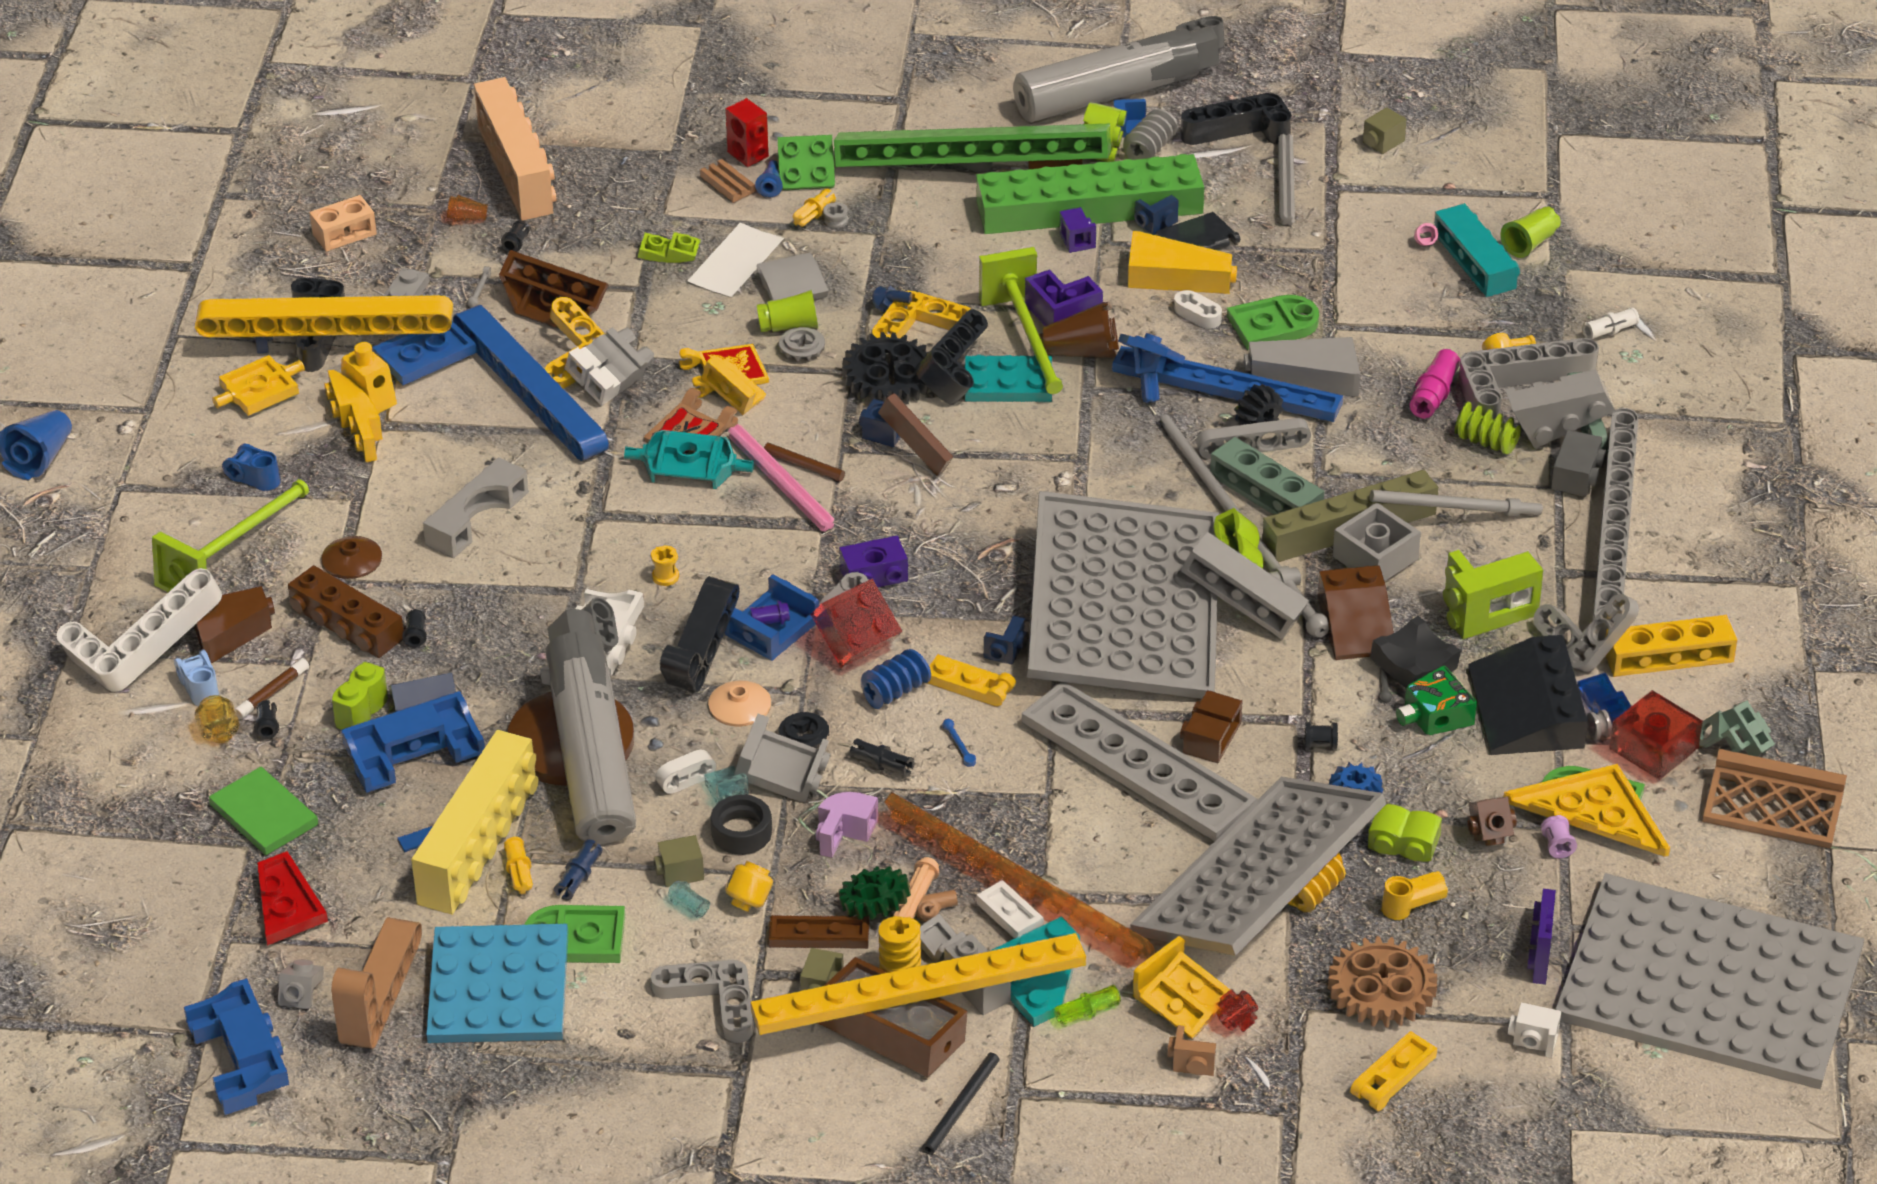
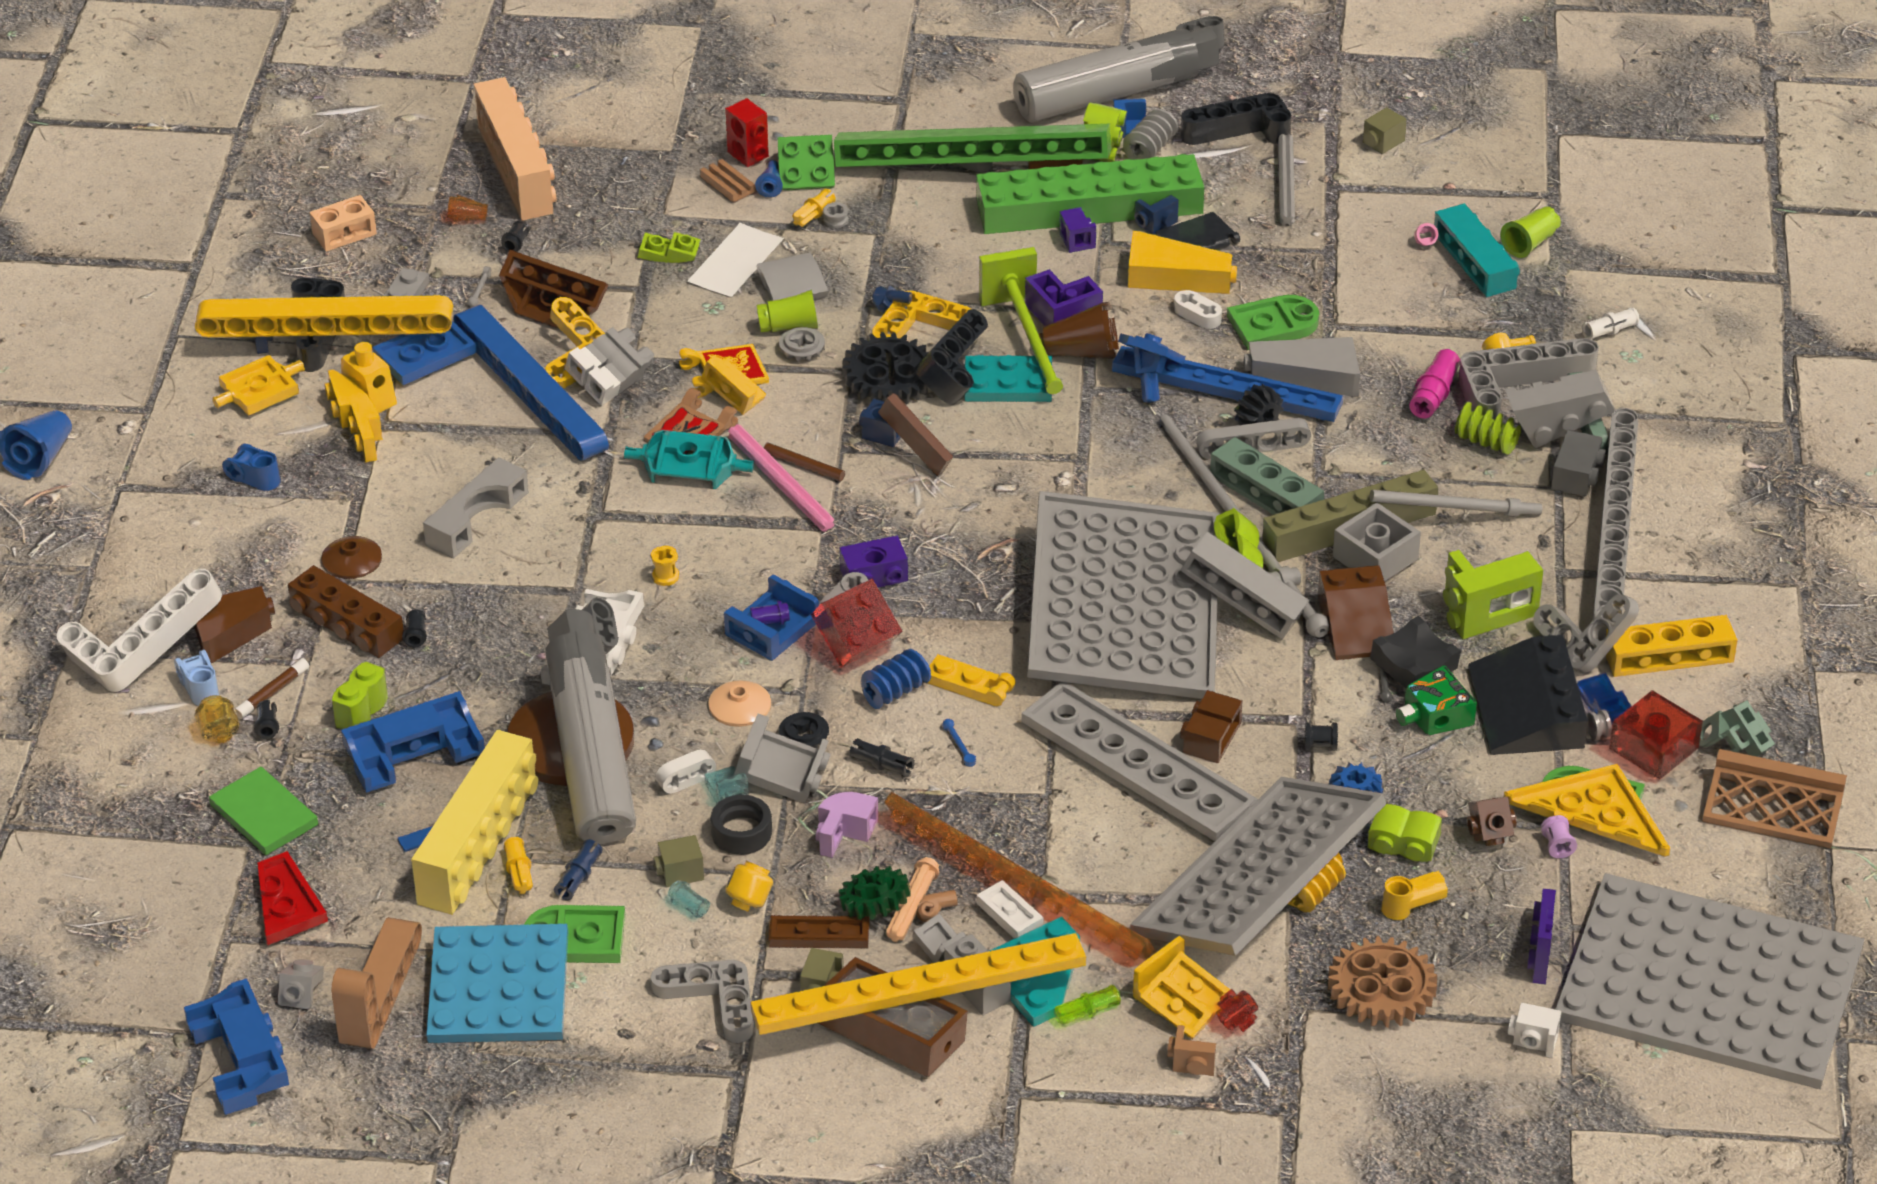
lime tile [152,479,309,593] -> none
panel [388,672,456,712] -> none
black beam [660,576,740,692] -> none
yellow piece [878,916,921,973] -> none
black piece [922,1052,1000,1155] -> none
dark blue bracket [983,616,1029,665] -> none
yellow plate [1350,1031,1437,1111] -> none

